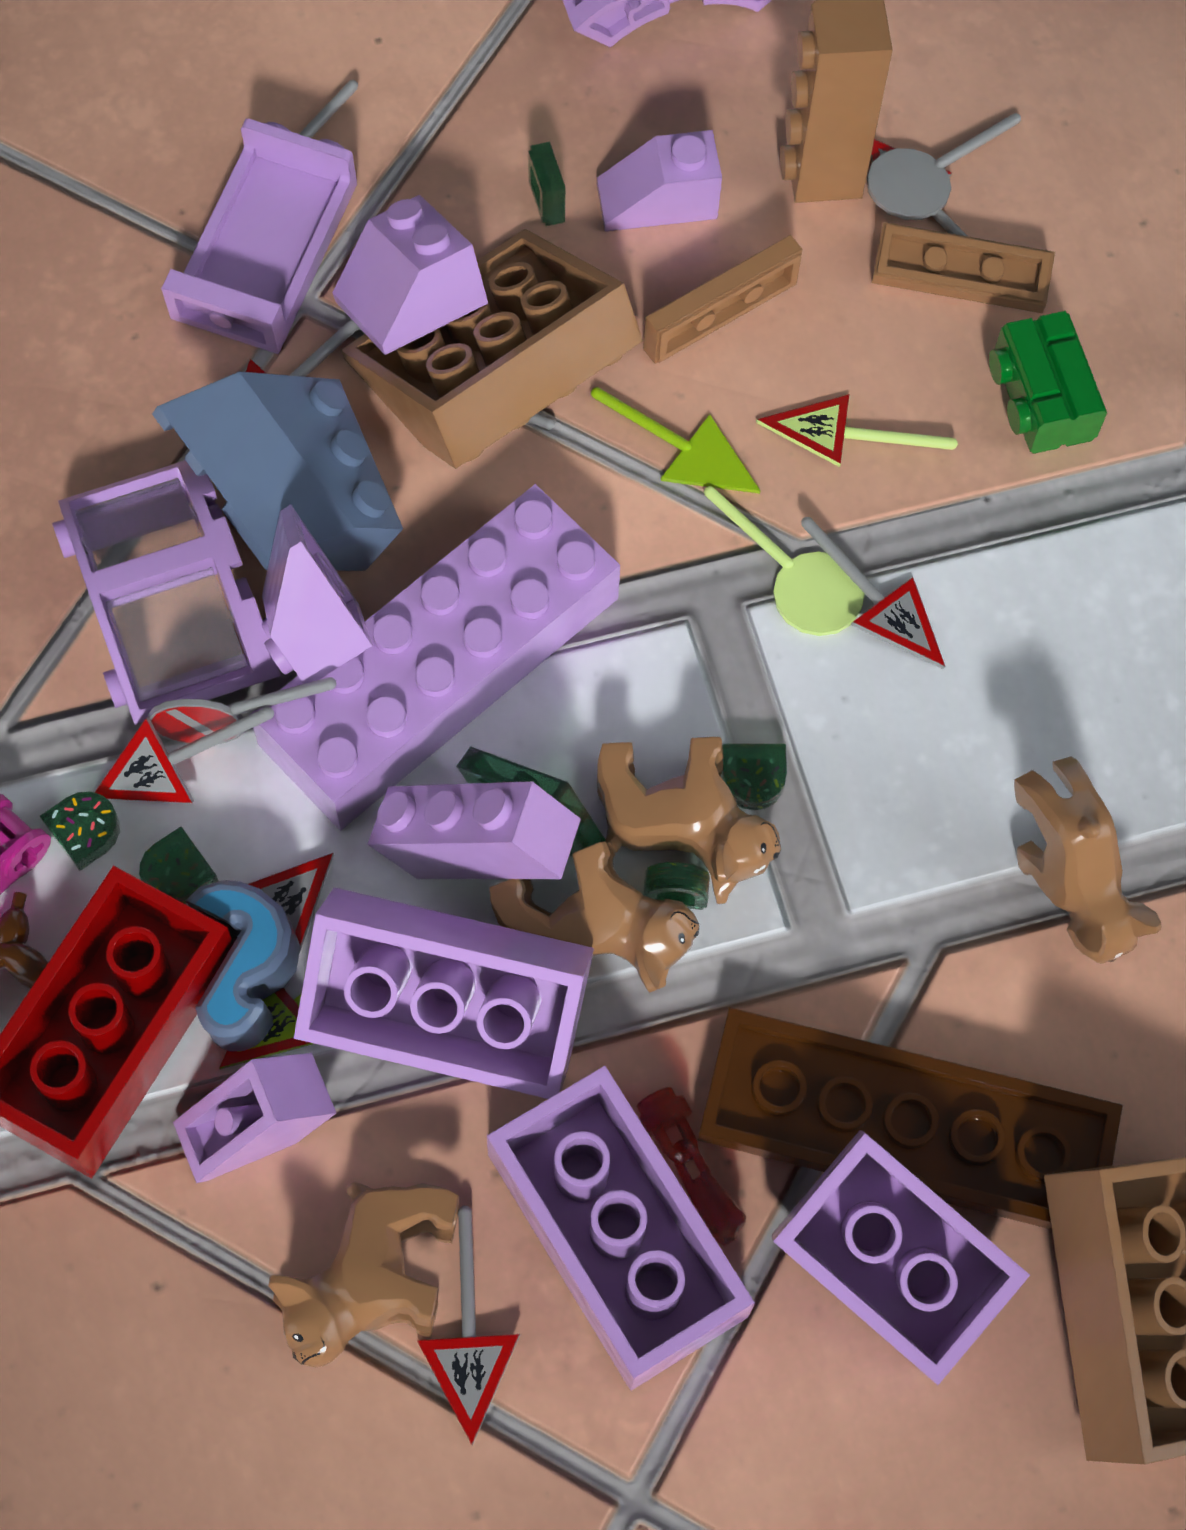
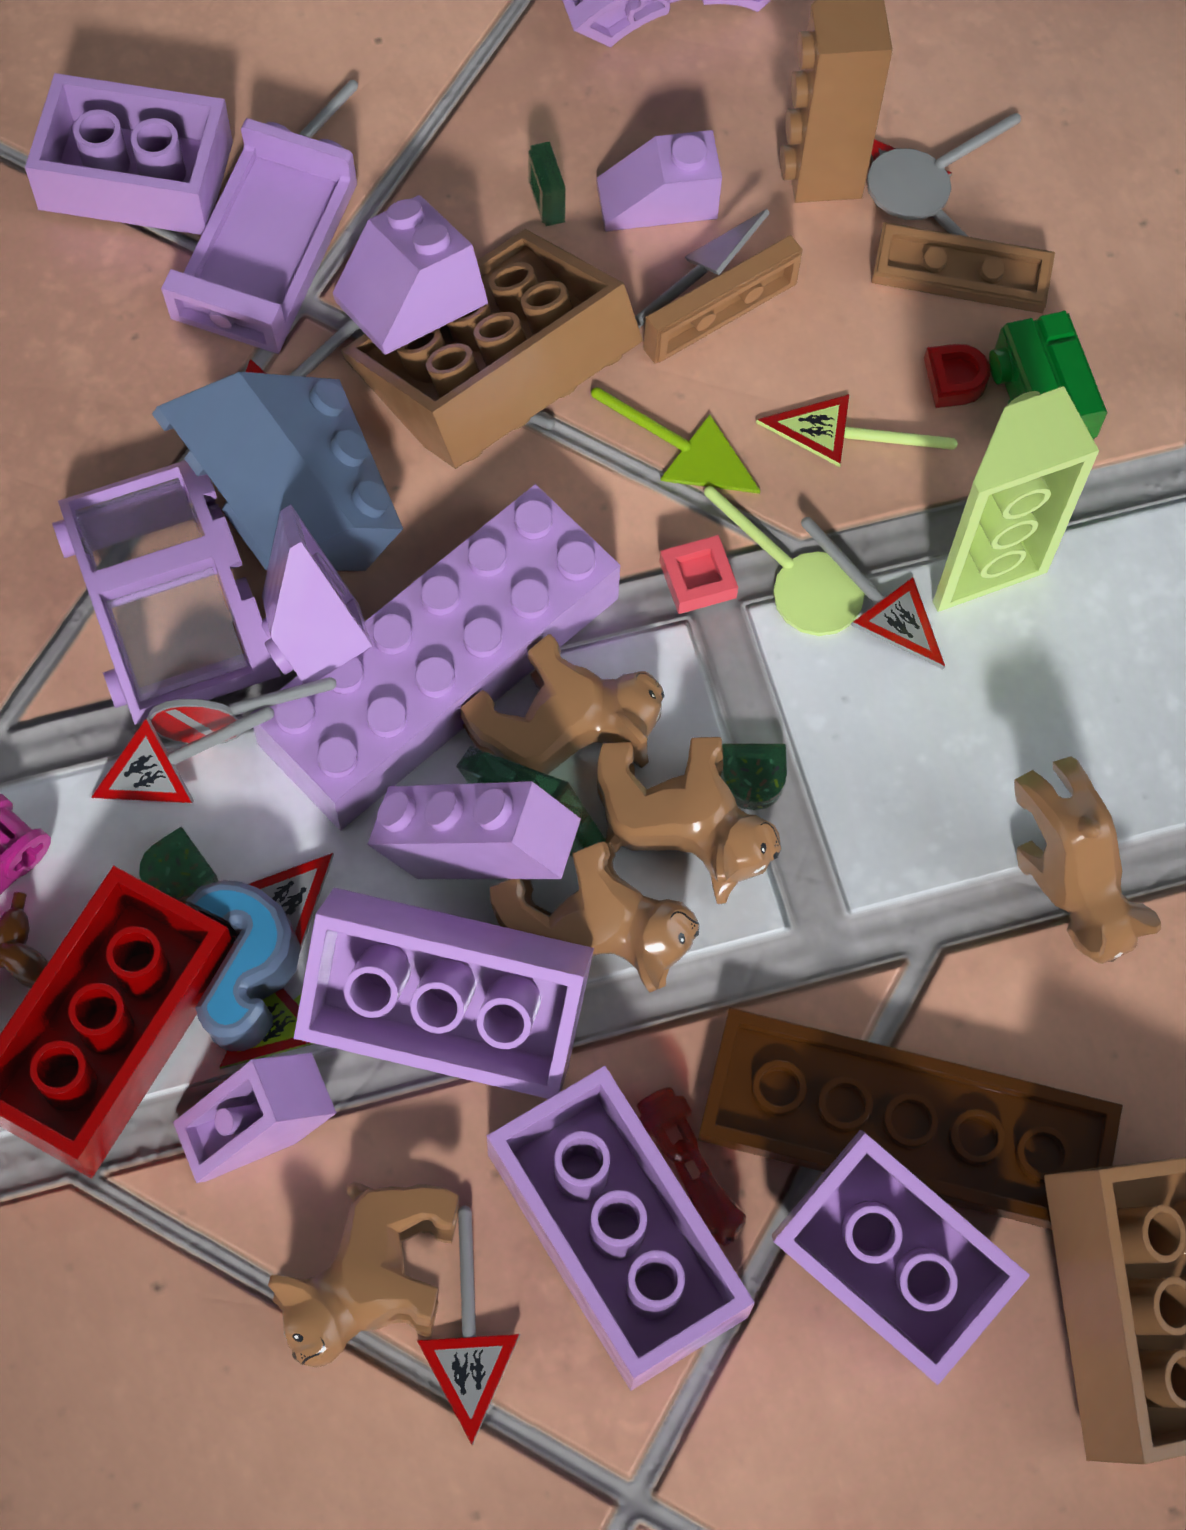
clear green tile [40,791,120,871] -> none
clear green tile [643,862,710,910] -> none
none -> lavender brick [25,73,233,235]
none -> medium nougat animal [461,634,665,785]
none -> light grey piece [635,209,770,328]
none -> coral plate [659,535,738,614]
none -> red tile [924,344,990,408]
none -> yellowish green slope [933,386,1099,612]

